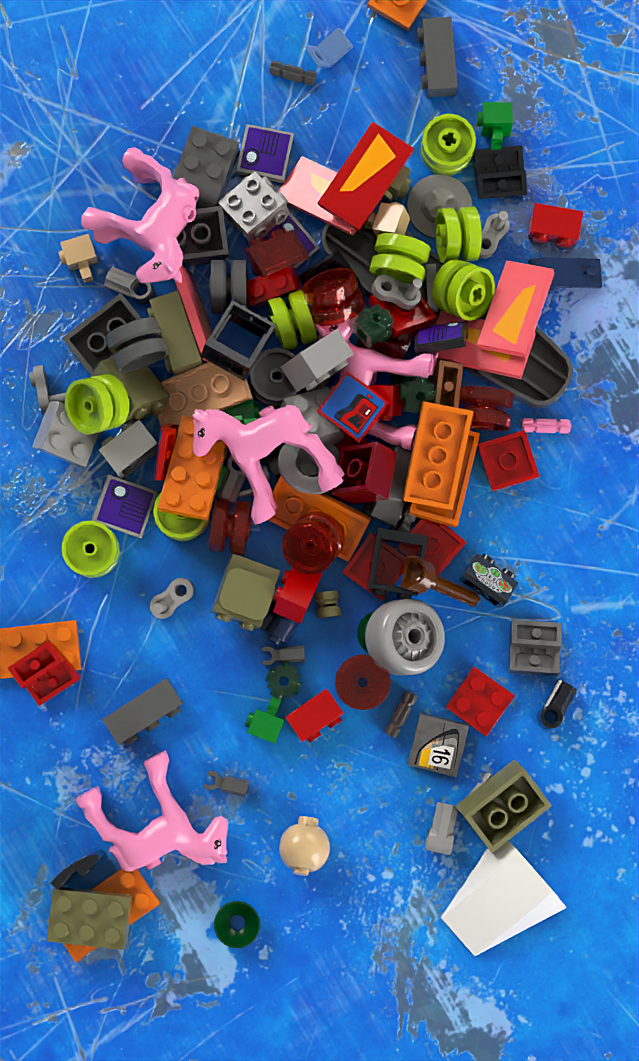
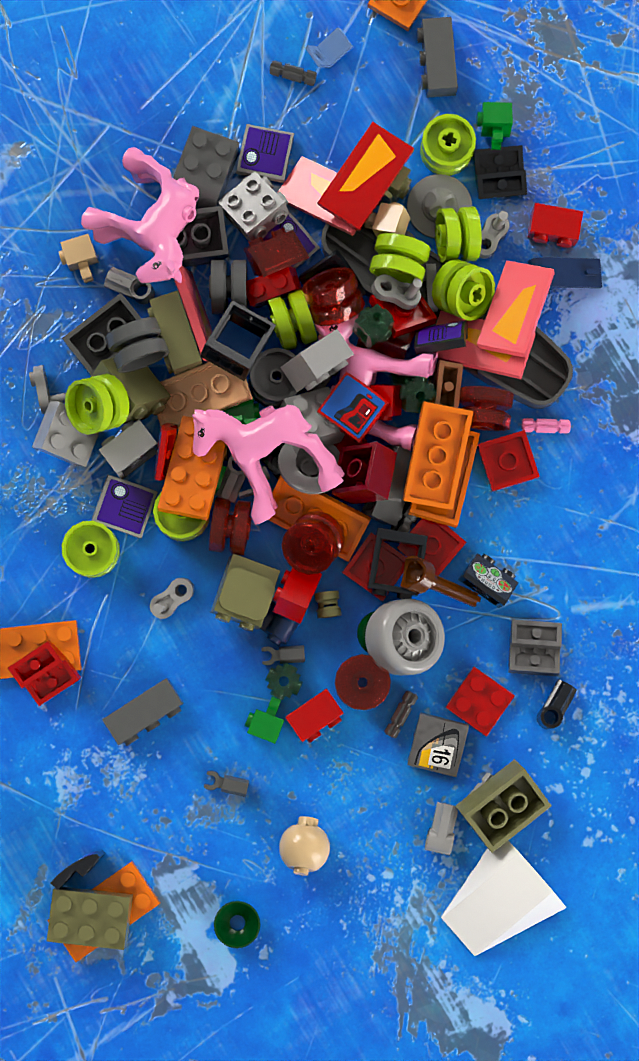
bright pink animal [75,750,228,872] -> none

